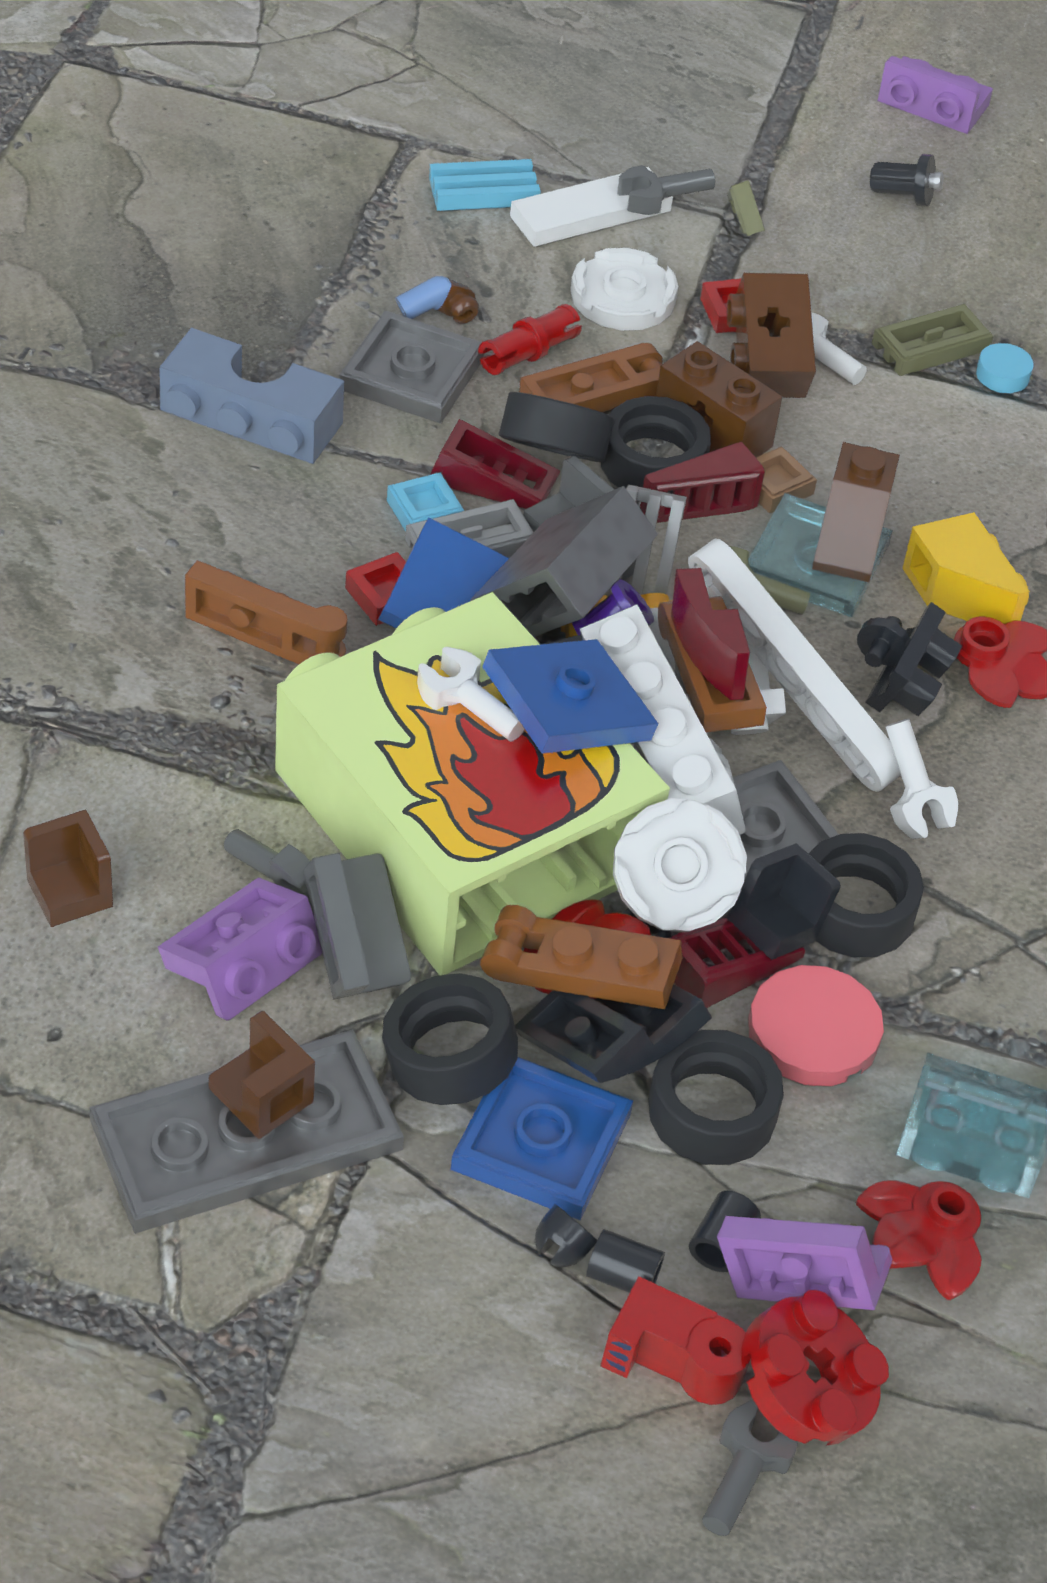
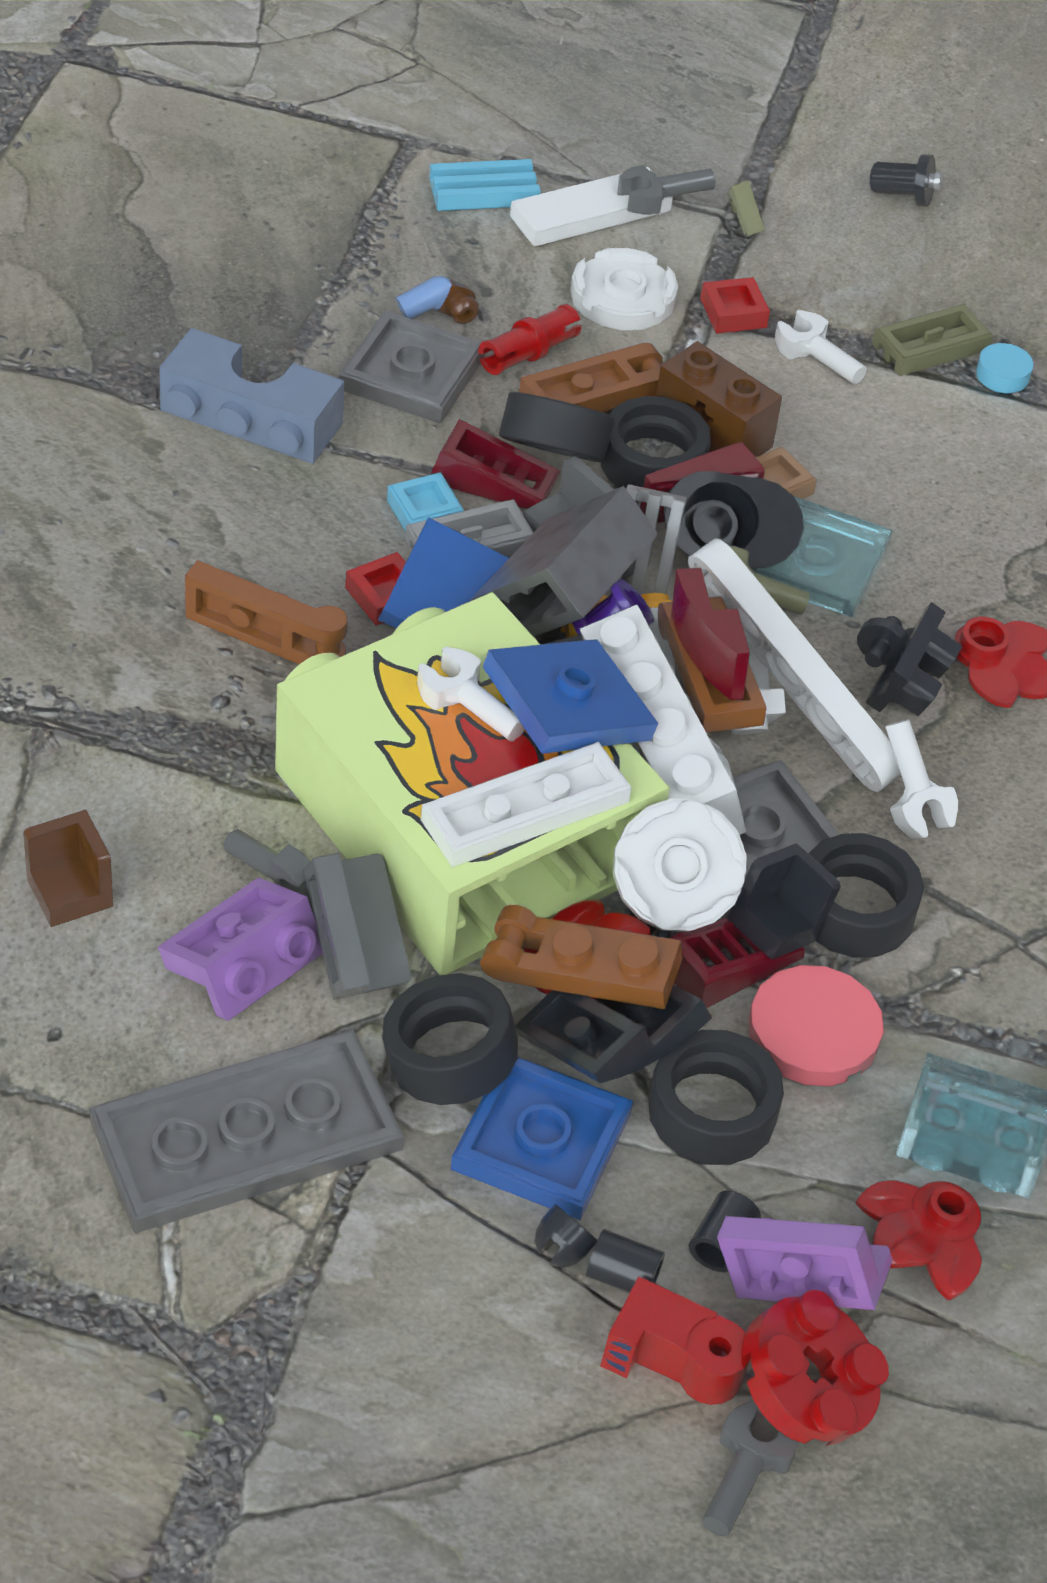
reddish brown panel [209,1011,315,1139] -> none
reddish brown brick [727,273,816,398] -> none
slope [812,442,900,582] -> none
medium lavender bracket [878,56,993,134] -> none
yellow slope [902,512,1029,624] -> none
none -> white tile [421,742,631,867]
none -> black piece [664,471,804,569]

